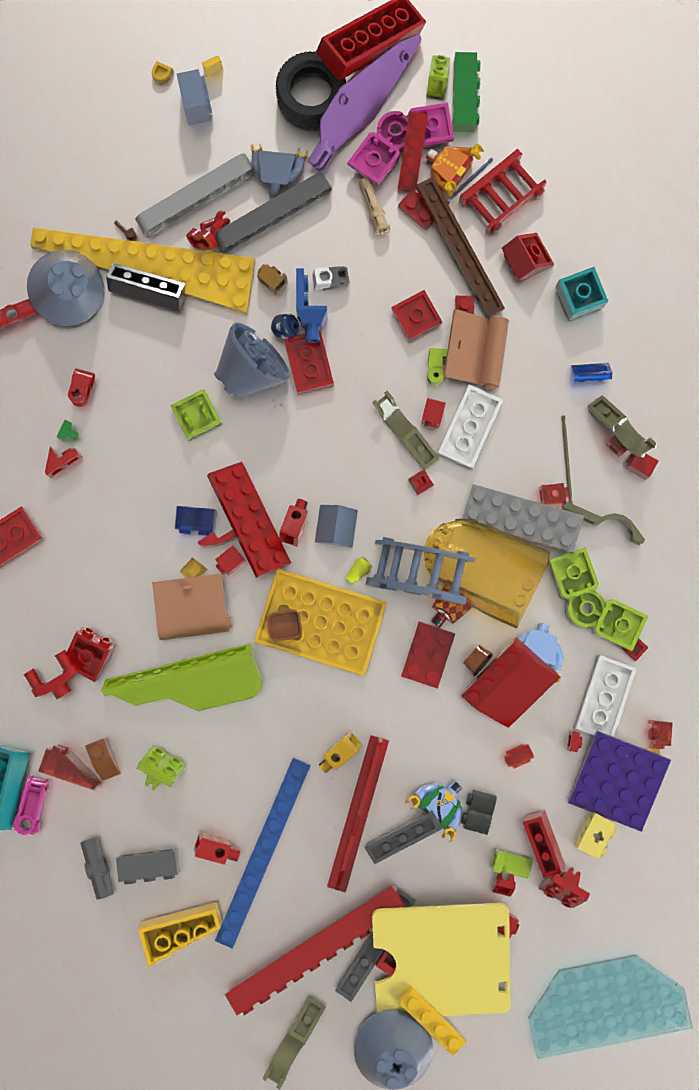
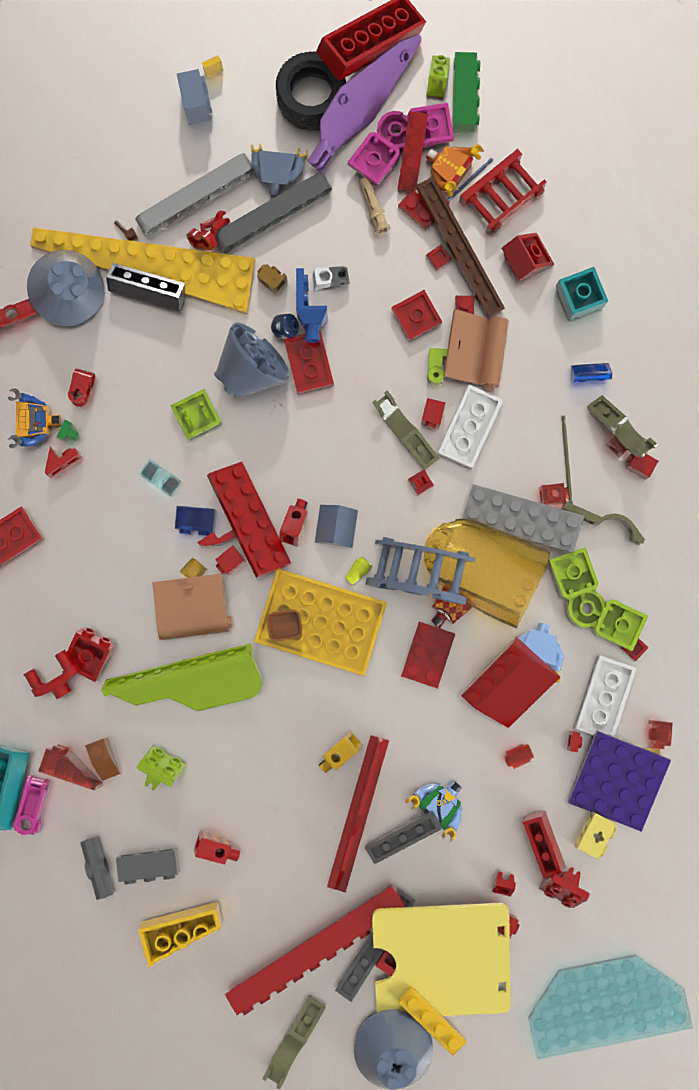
yellow tile [151,61,174,84] -> none
blue plate [215,757,311,949] -> none
pearl dark grey brick [461,790,497,835] -> none
dark orange piece [463,645,493,676] -> none
lime bracket [490,848,533,878] -> none
none -> torso [8,388,62,449]
none -> clear light blue slope [138,458,181,496]
none -> red tile [426,244,452,271]

